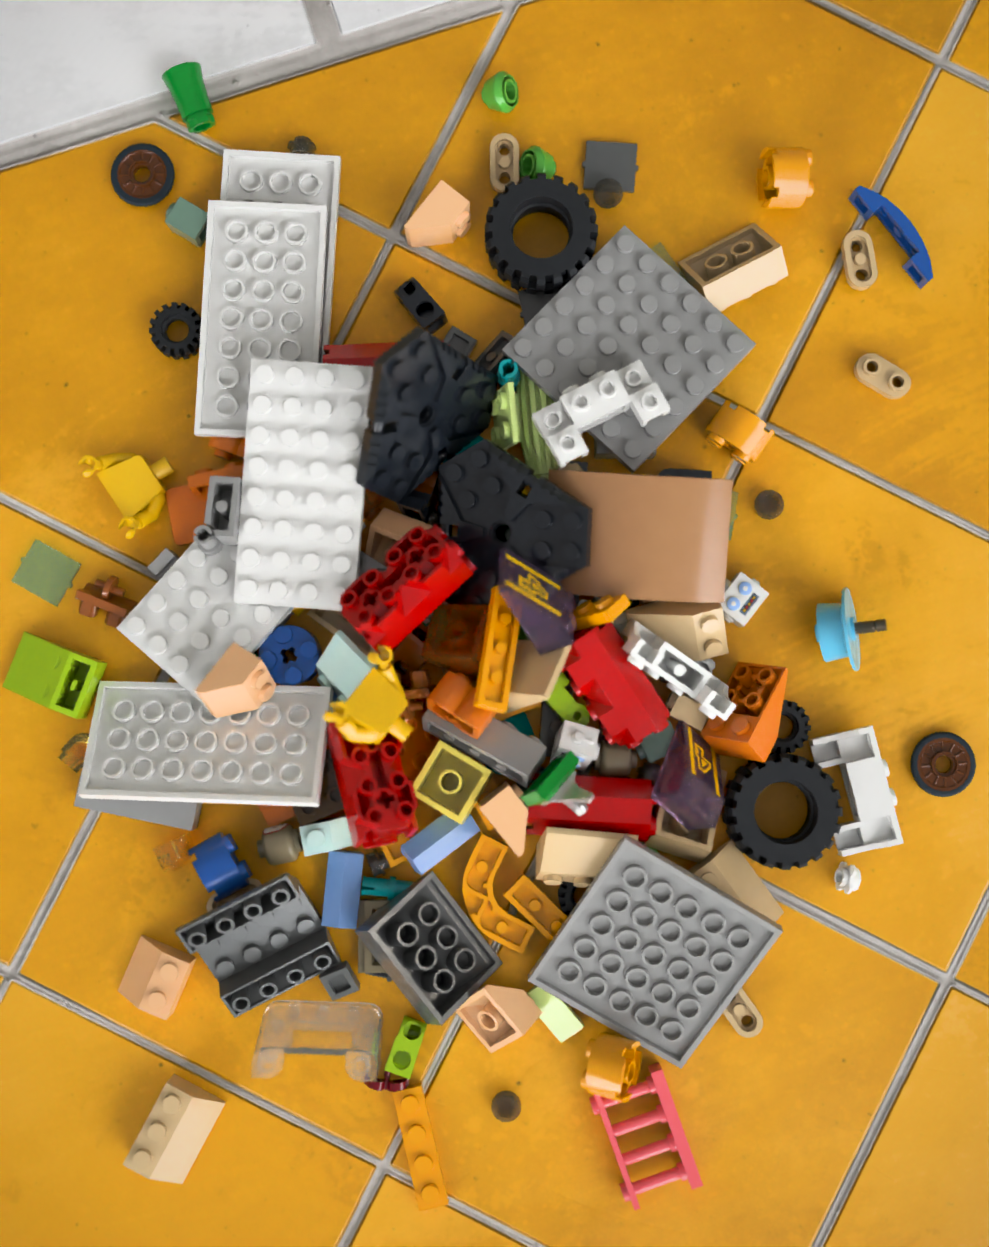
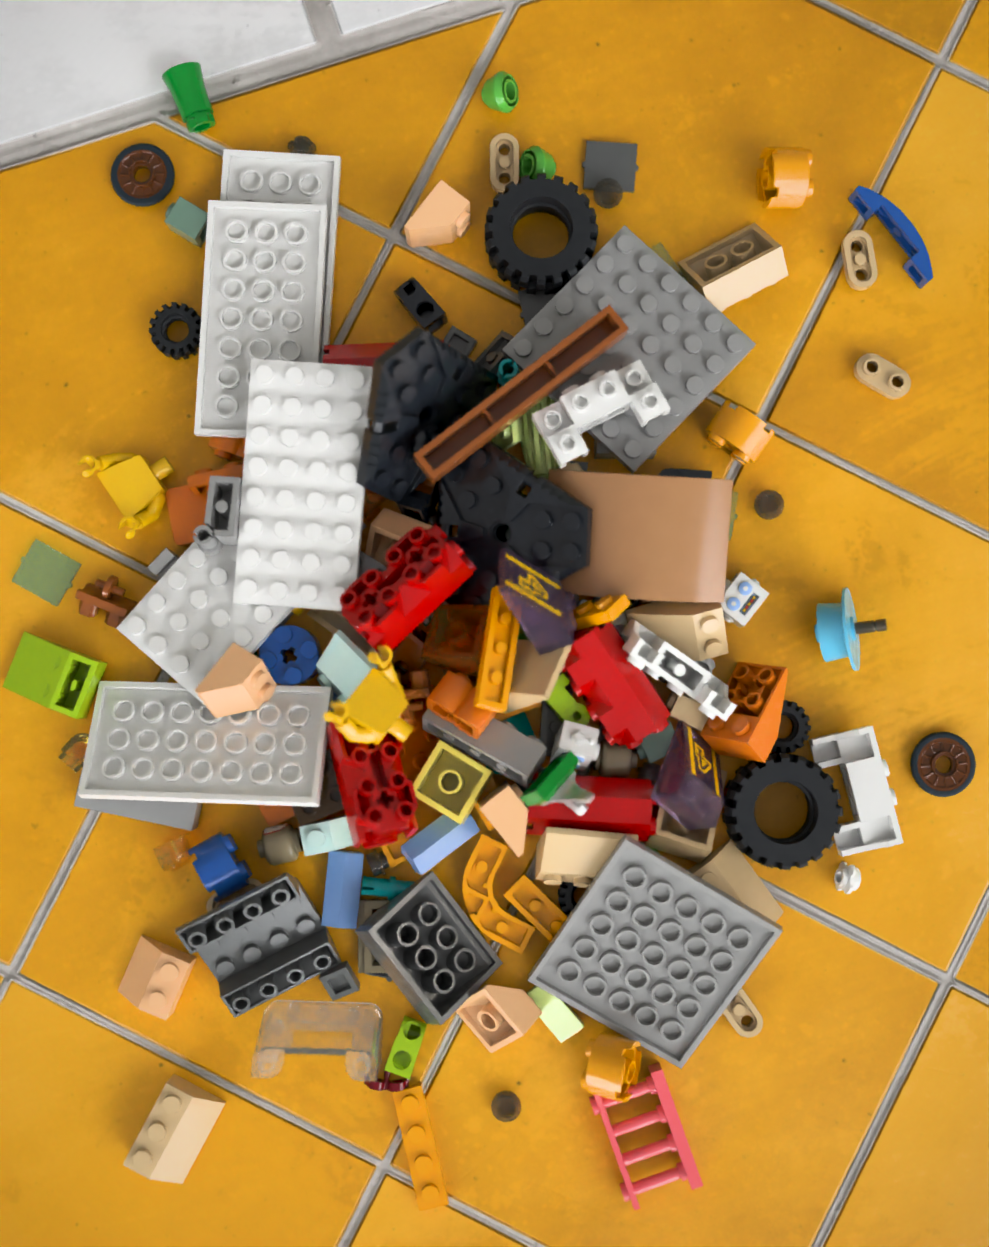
none -> dark orange brick [413,304,629,484]

